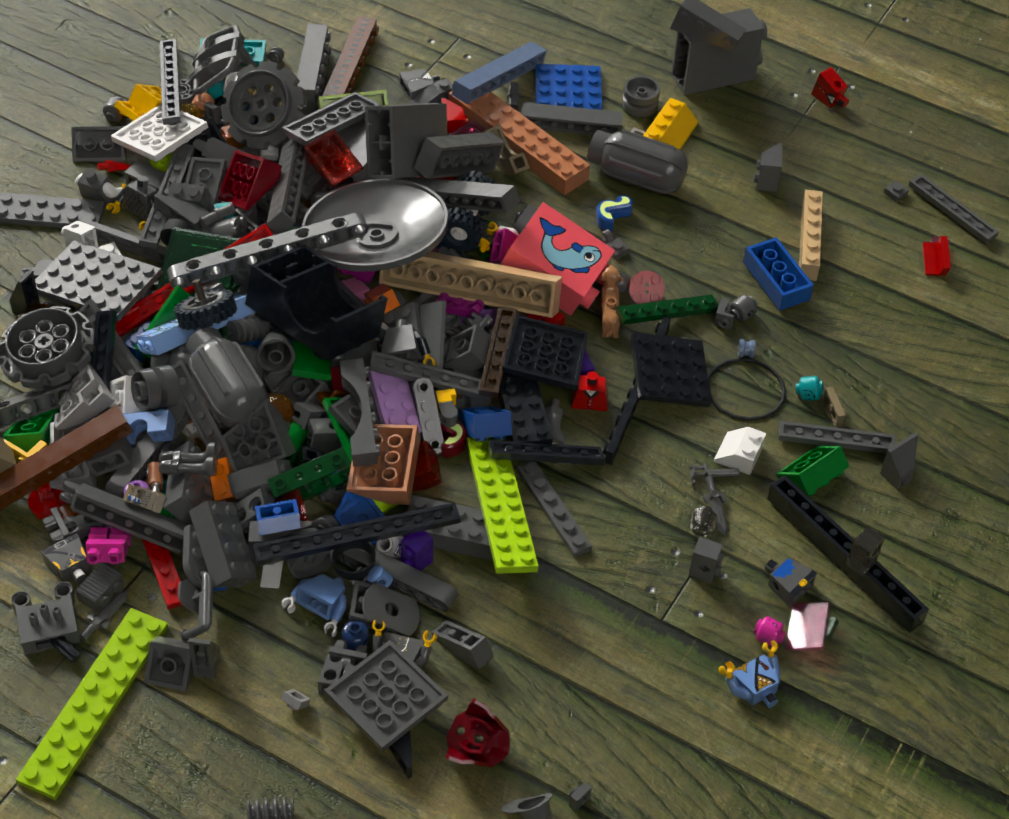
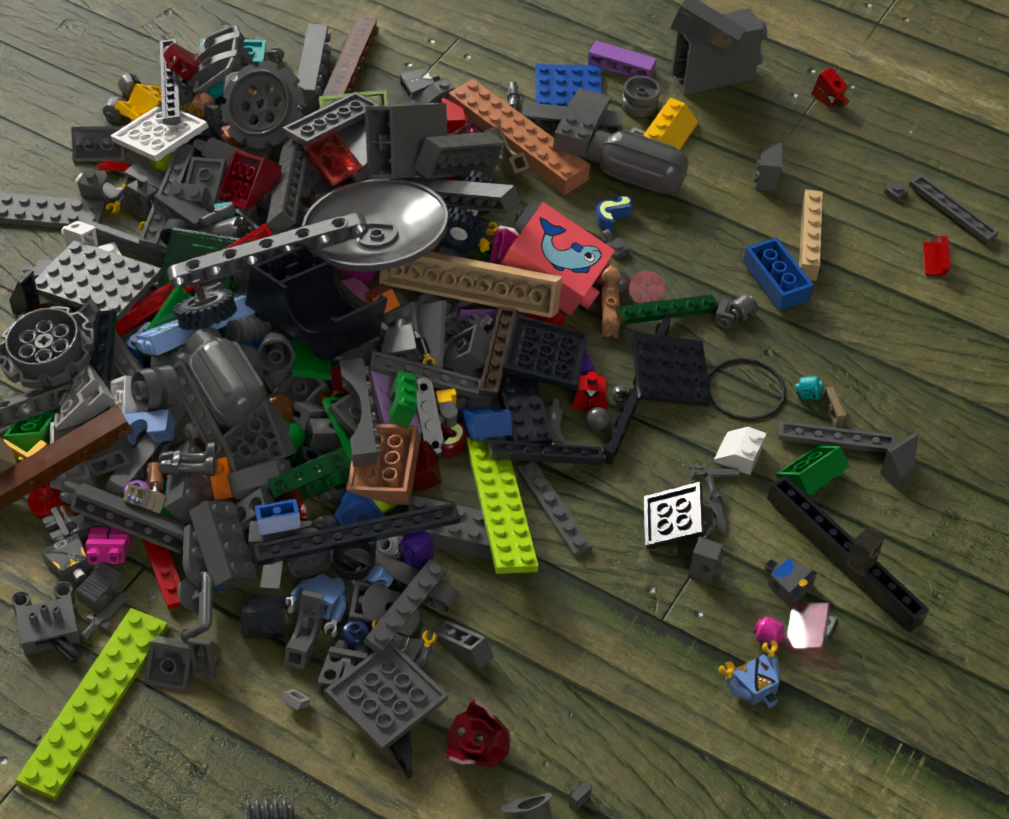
white plate [260,144,279,161] -> none
magenta plate [435,292,484,318] -> none
sand blue brick [451,41,547,104] -> none
sand blue wheel [738,339,755,358] -> none
none -> dark grey head [118,74,141,99]
none -> dark red torso [163,42,199,80]
none -> black slope [241,596,286,639]
none -> dark grey arch [284,590,324,670]
none -> dark grey plate [363,558,447,655]
none -> green arch [389,371,417,428]
none -> dark grey slope [553,88,612,158]
none -> dark grey piece [586,407,610,431]
none -> medium lavender brick [588,41,656,78]
none -> dark grey hinge [612,385,628,402]
none -> plate [644,482,705,549]

